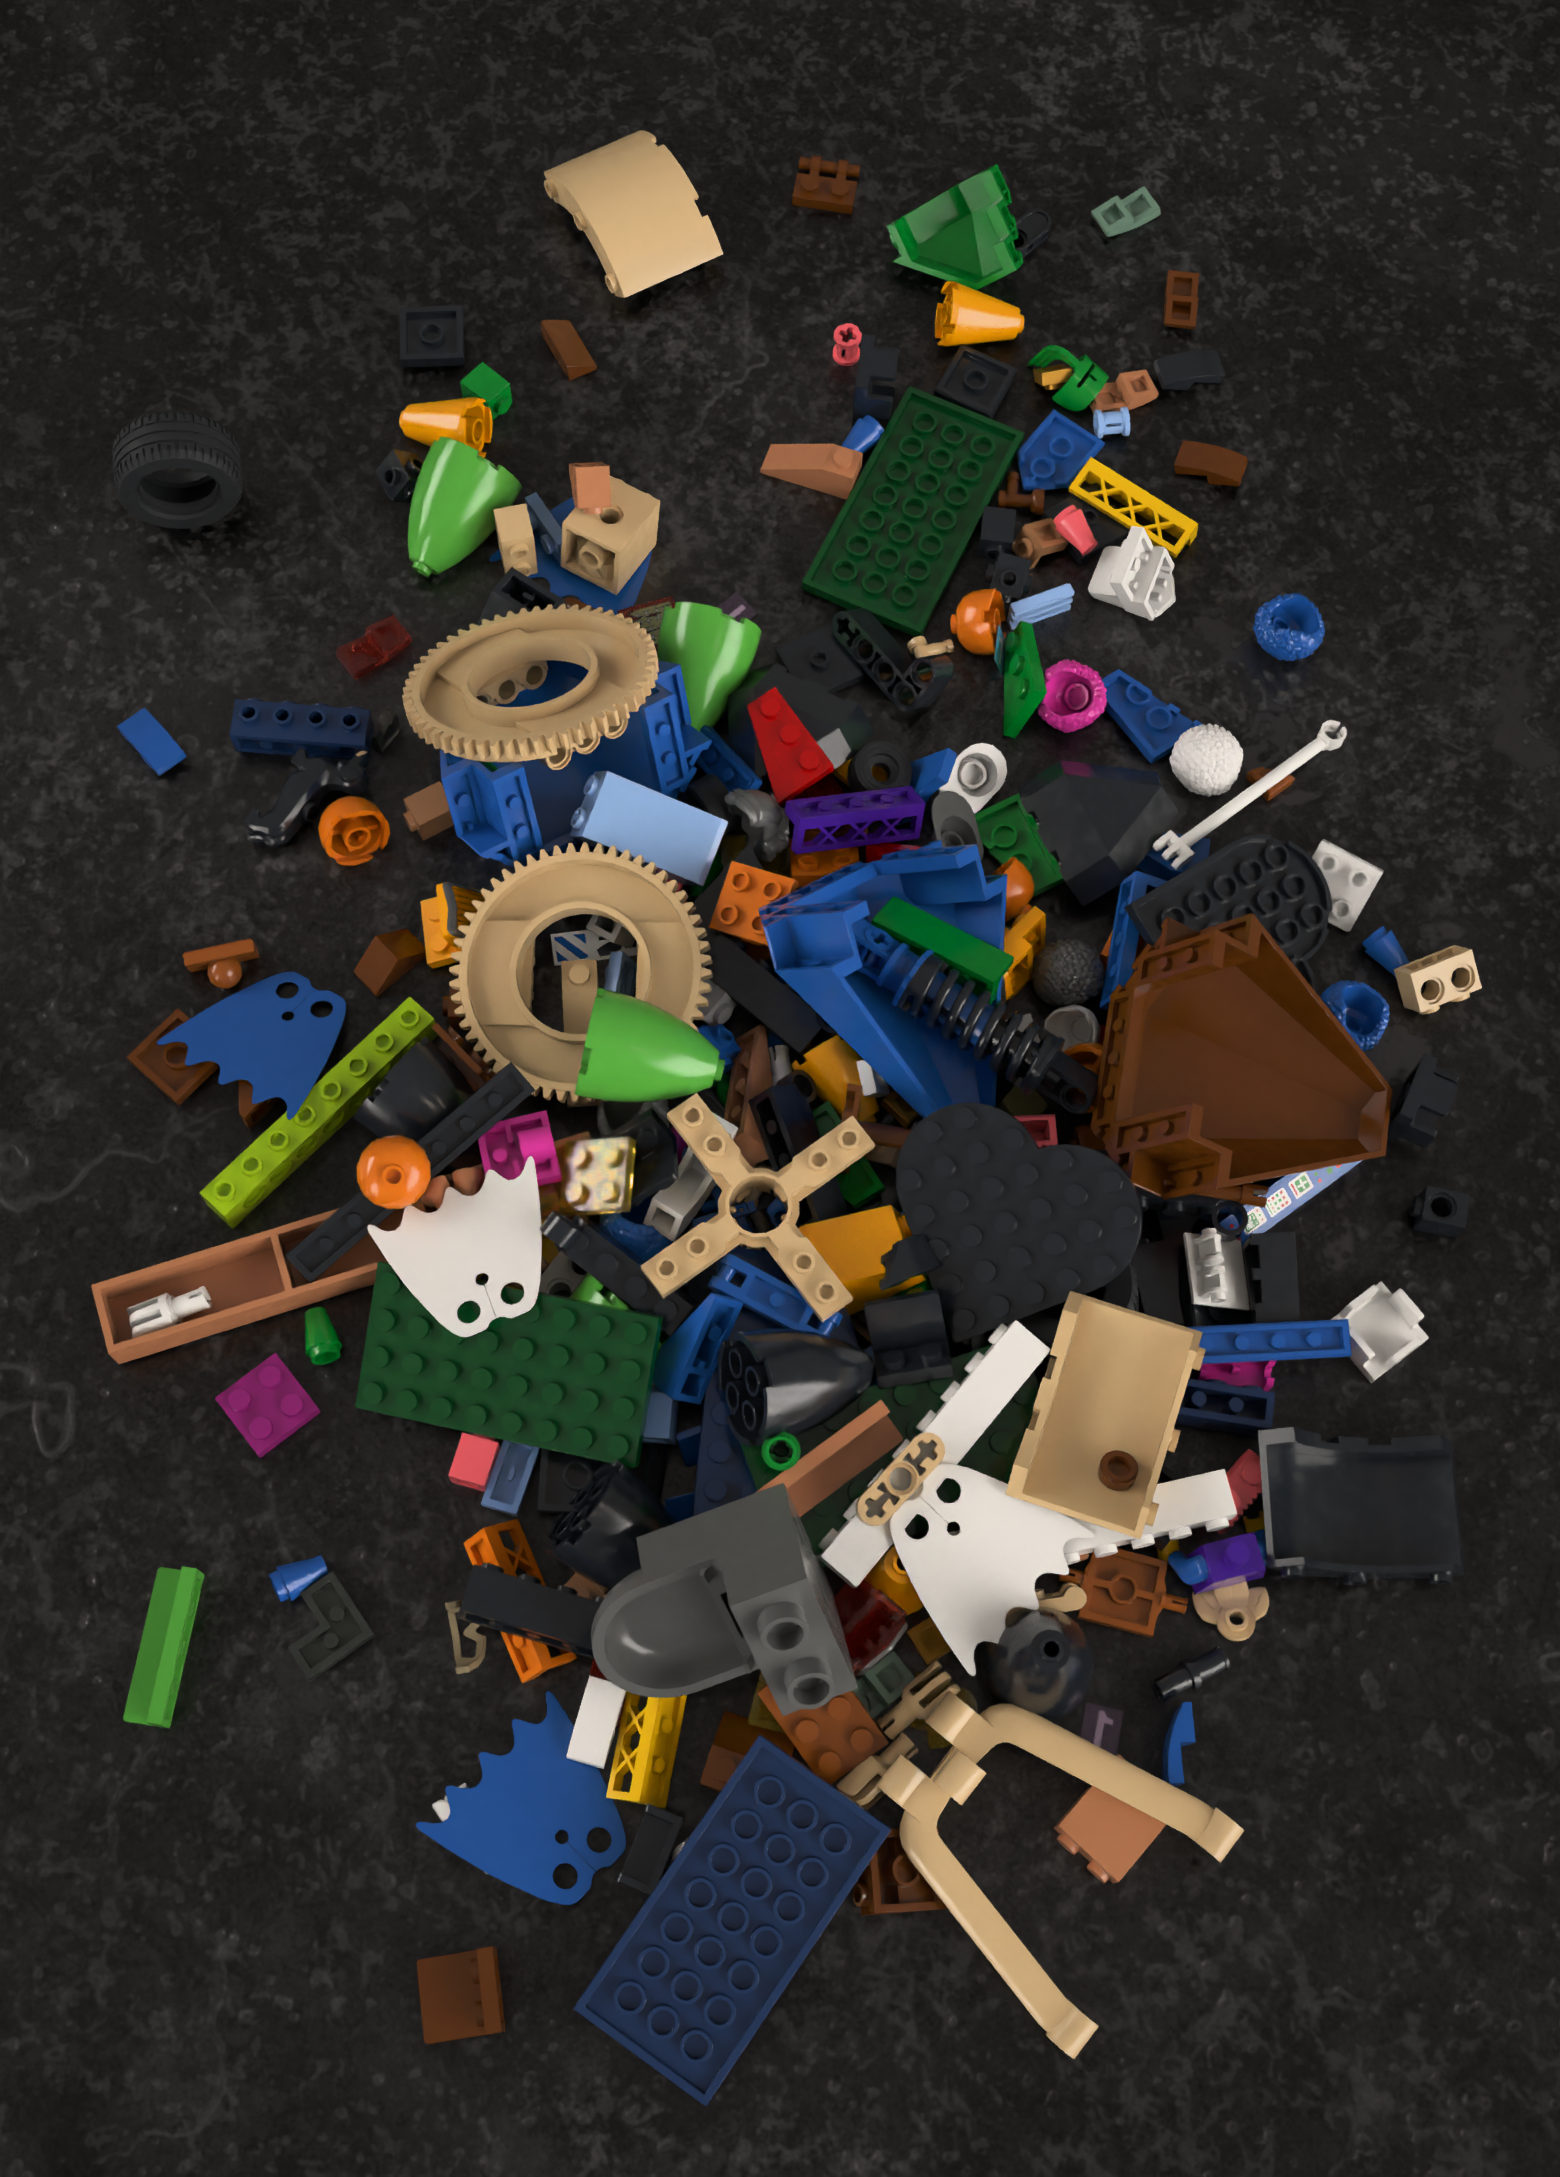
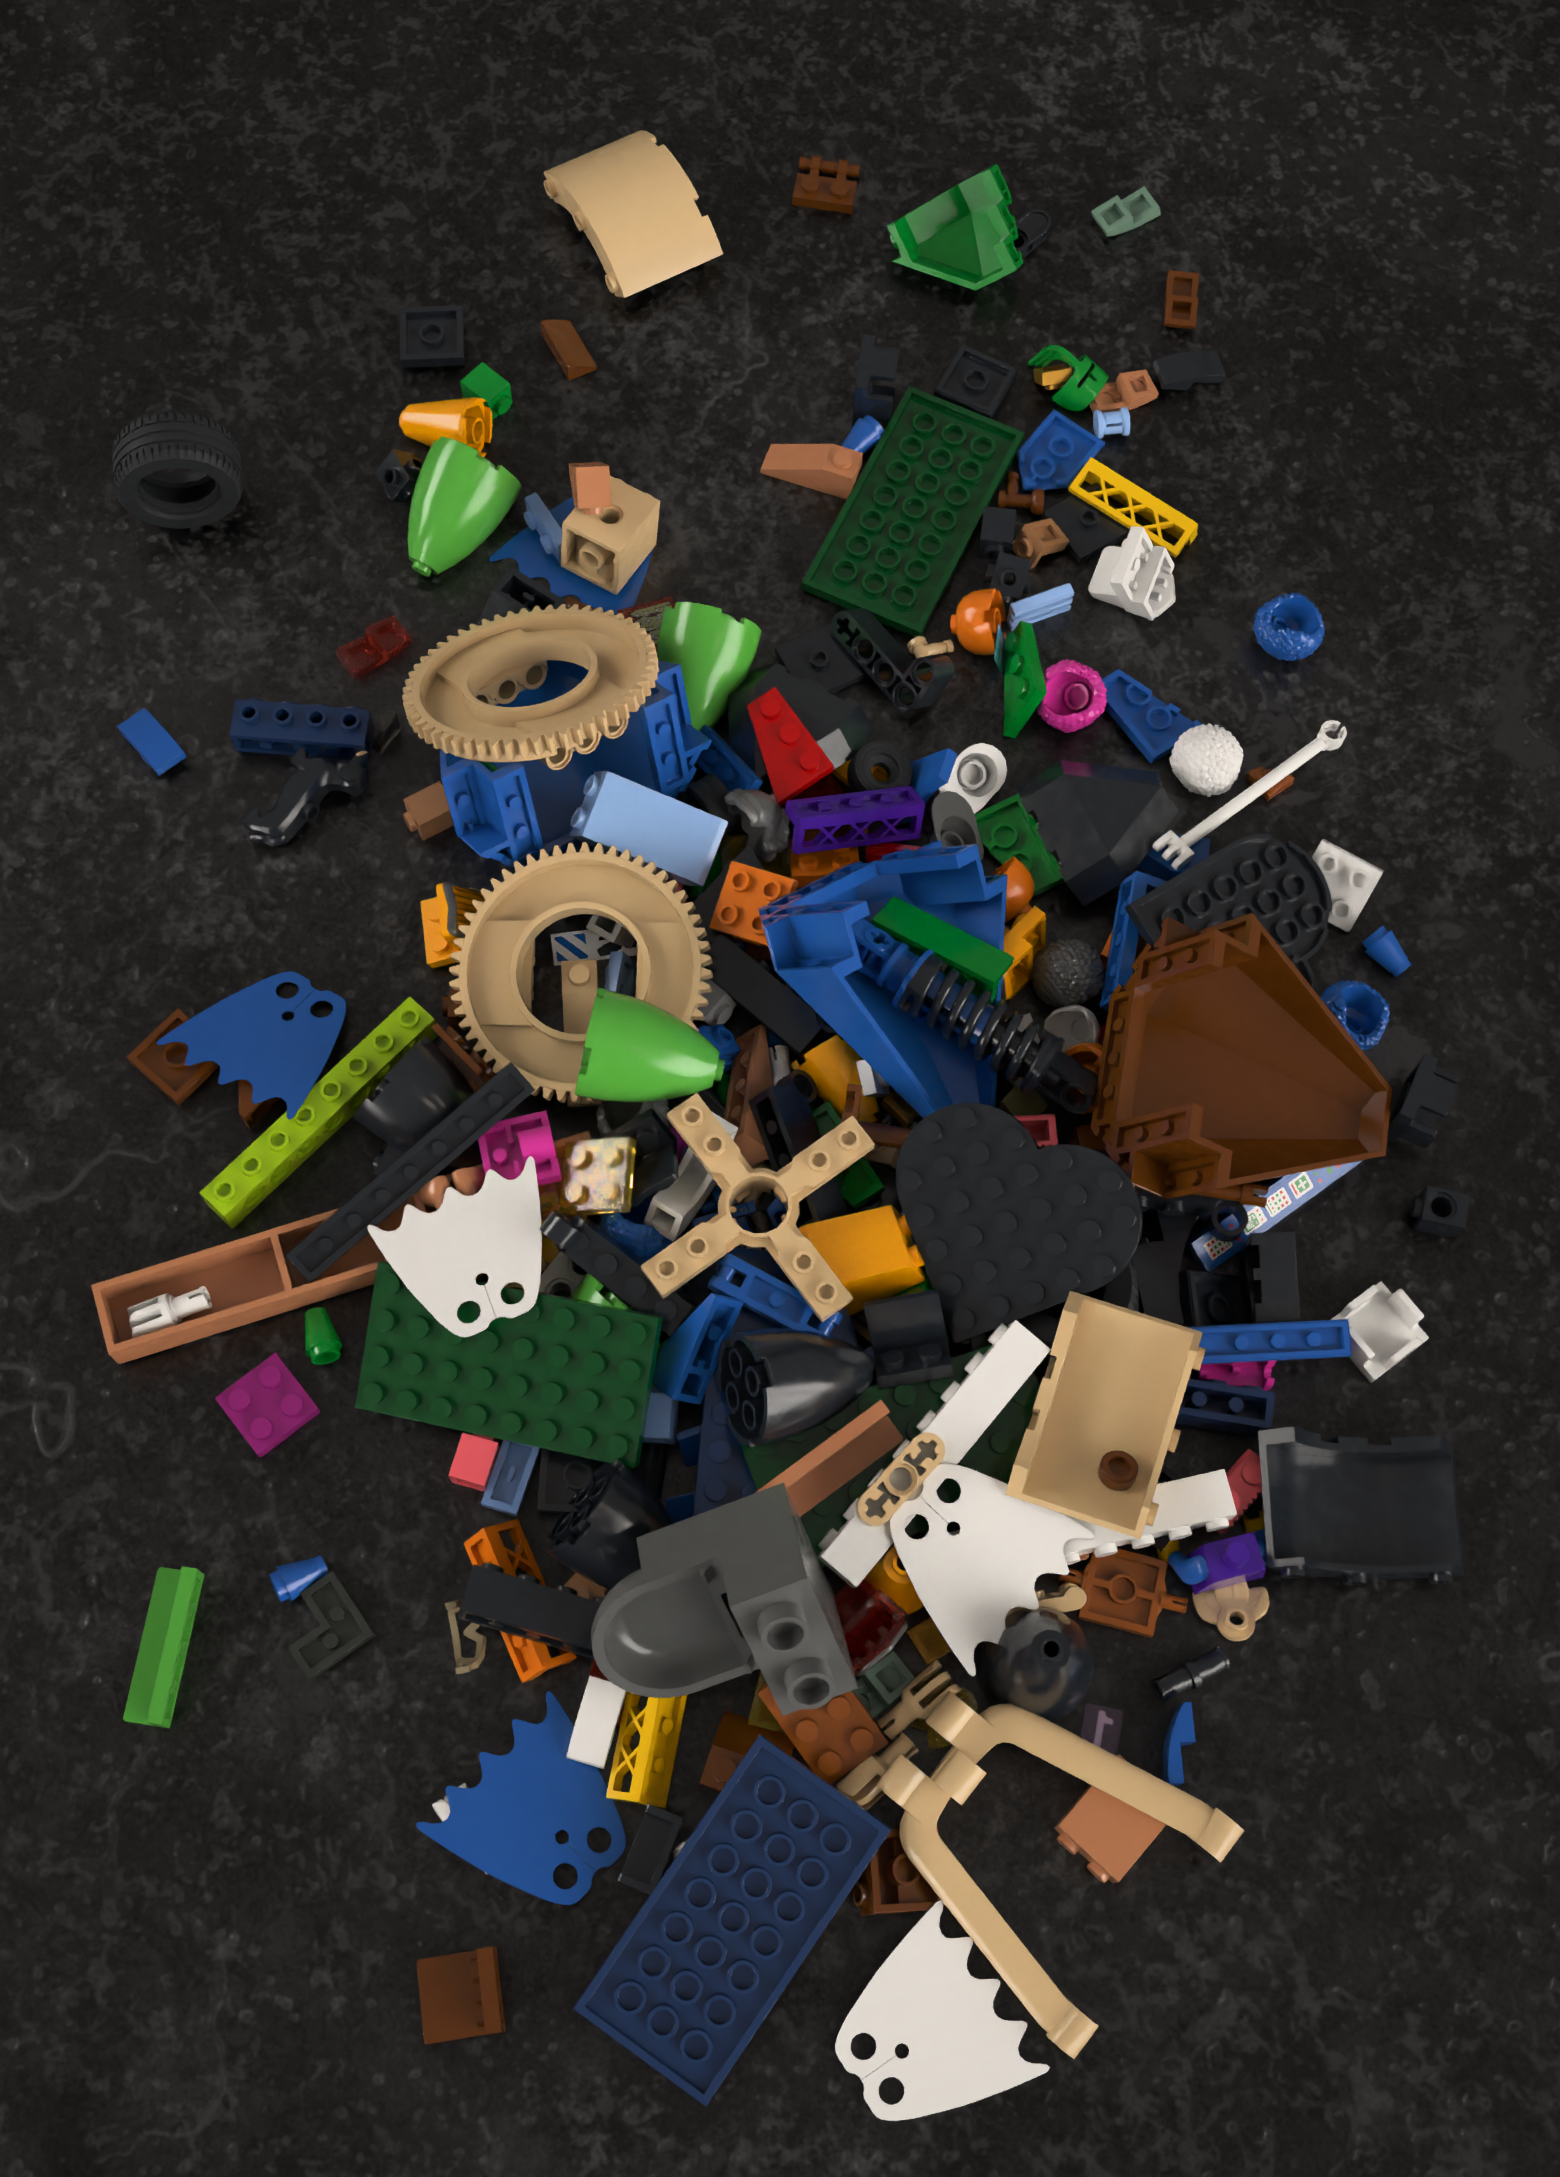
dark orange tile [183,938,260,989] -> none
orange cylinder [318,796,390,866] -> none
reddish brown slope [354,928,426,997] -> none
orange cylinder [357,1135,431,1209] -> none
tan brick [493,503,538,577] -> none
sticker [717,592,758,622] -> none
green cone [762,1432,801,1471] -> none
coral bush [832,323,862,366] -> none
black slope [879,1233,940,1290] -> none
light orange cone [935,281,1024,347] -> none
coral cone [1053,505,1098,555] -> none
reddish brown slope [1174,440,1248,486] -> none
white hinge [1183,1228,1250,1311] -> none
tan brick [1394,945,1482,1014] -> none
none -> white piece [835,1900,1050,2121]

